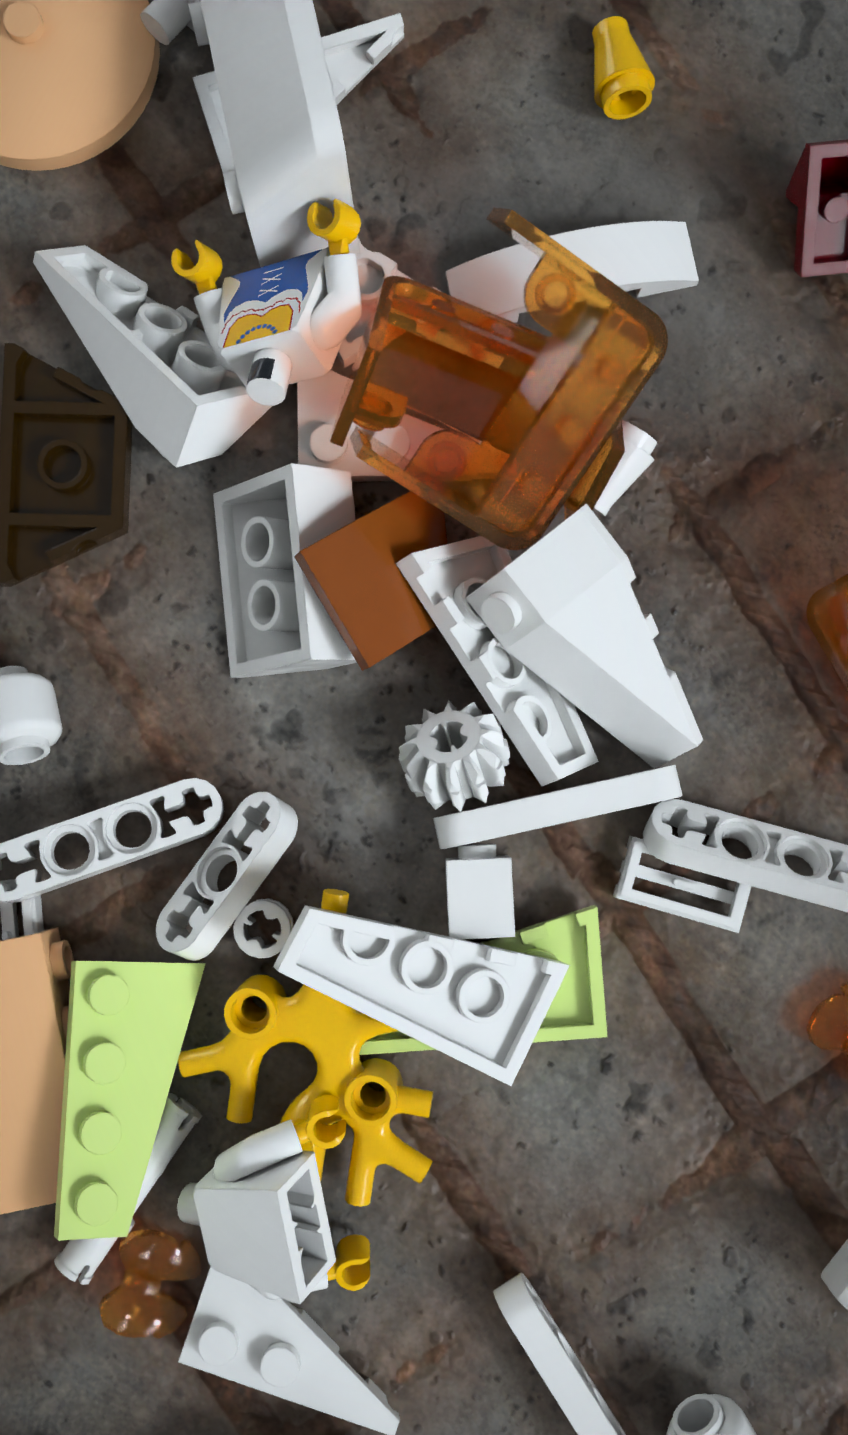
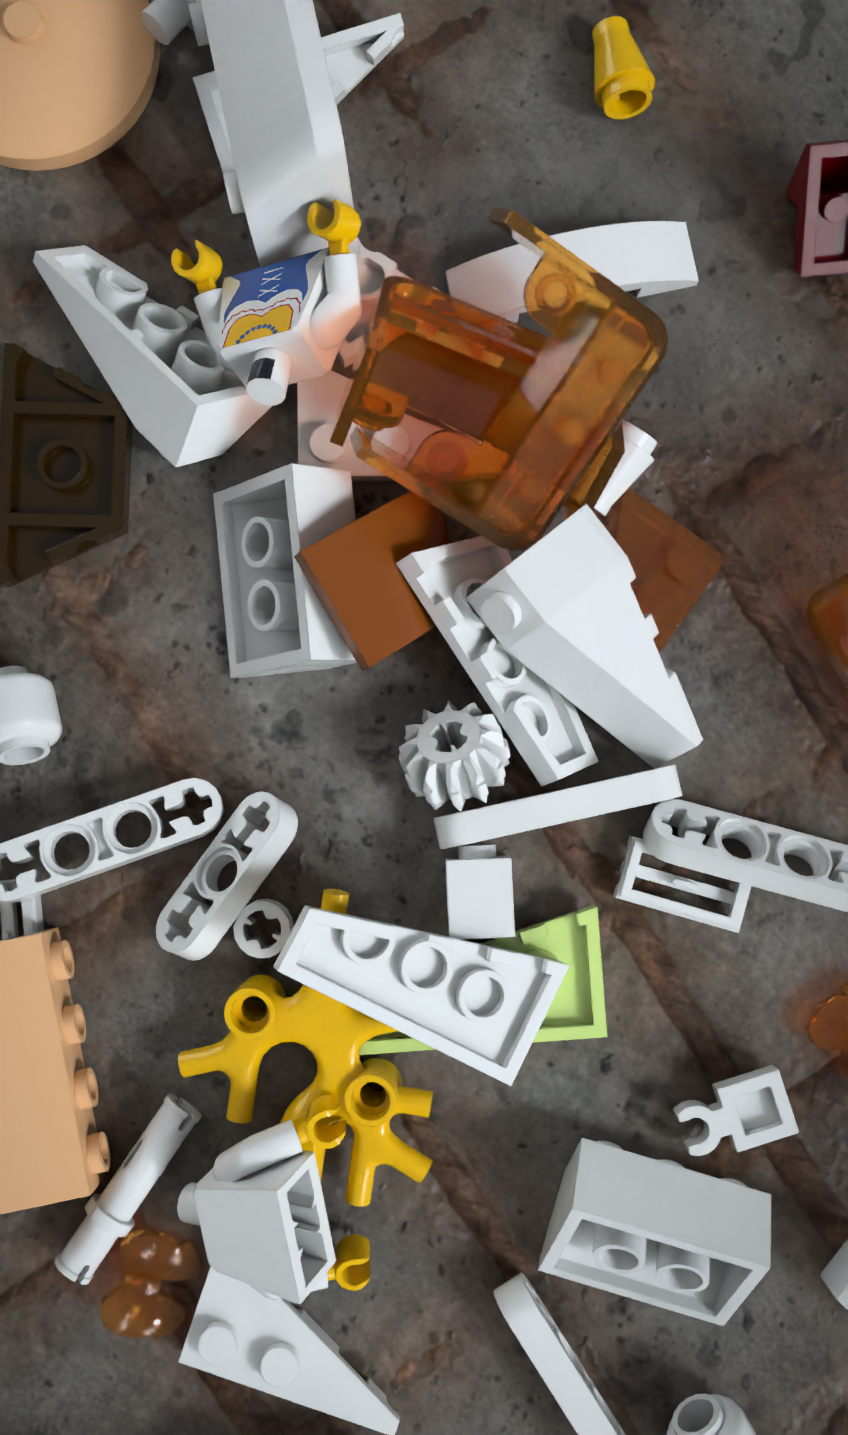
yellowish green wing [54,961,206,1241] -> none
none -> white slope [538,1138,771,1326]
none -> clear orange wing [615,488,727,653]
none -> white plate [673,1065,799,1156]

